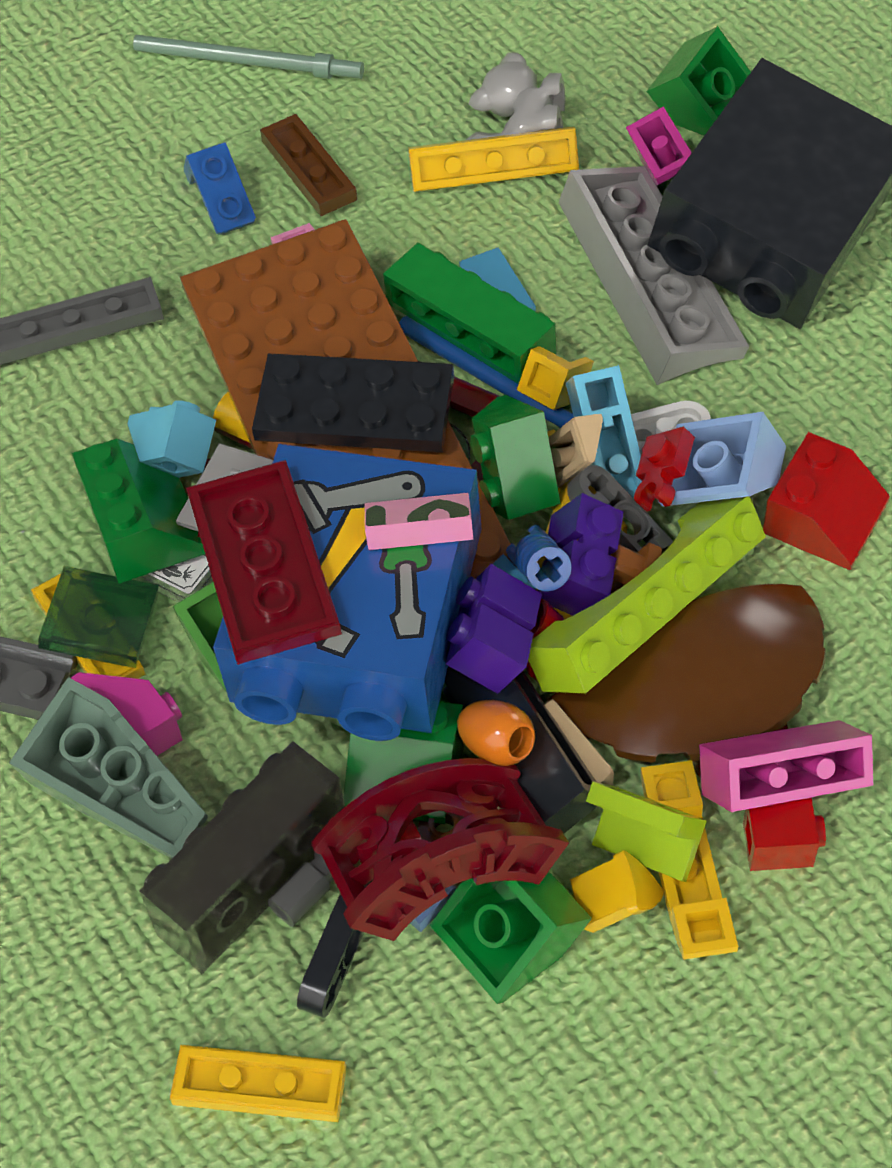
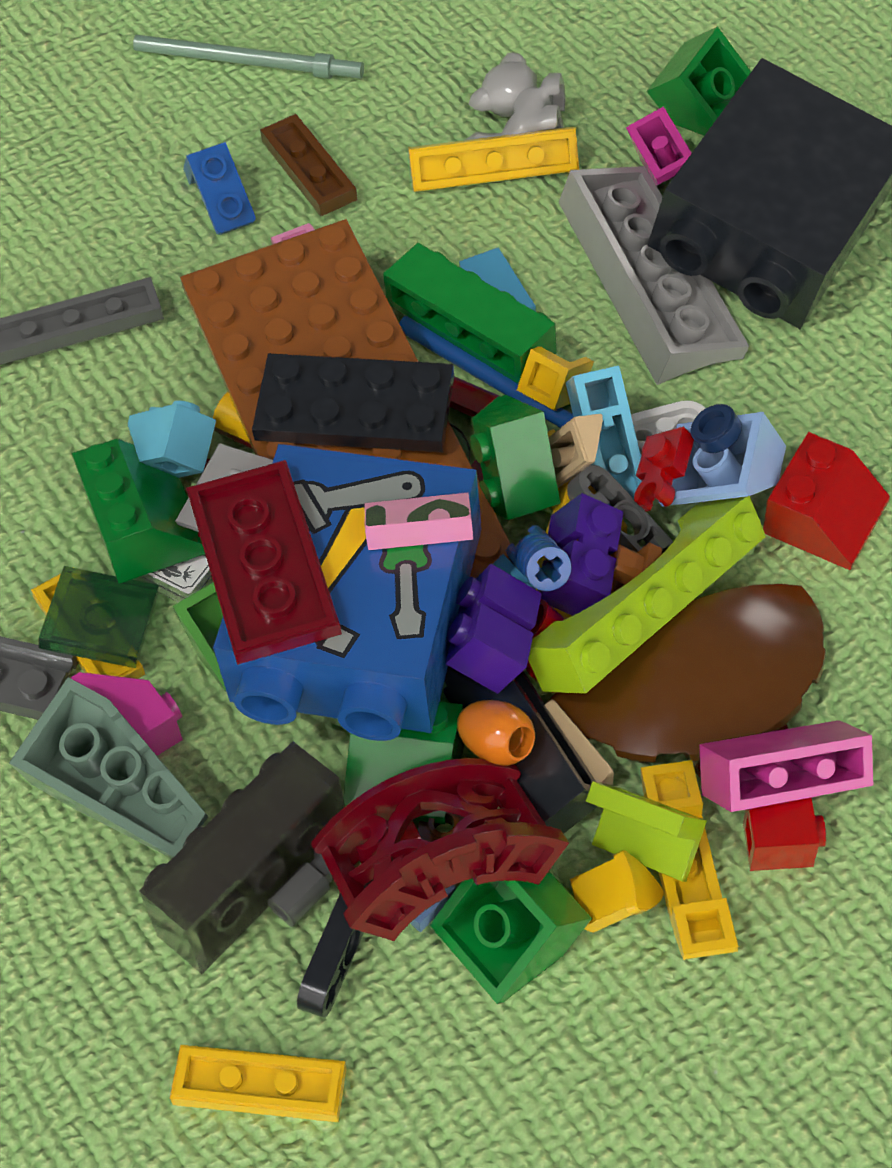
none -> dark blue tile [691,404,742,453]

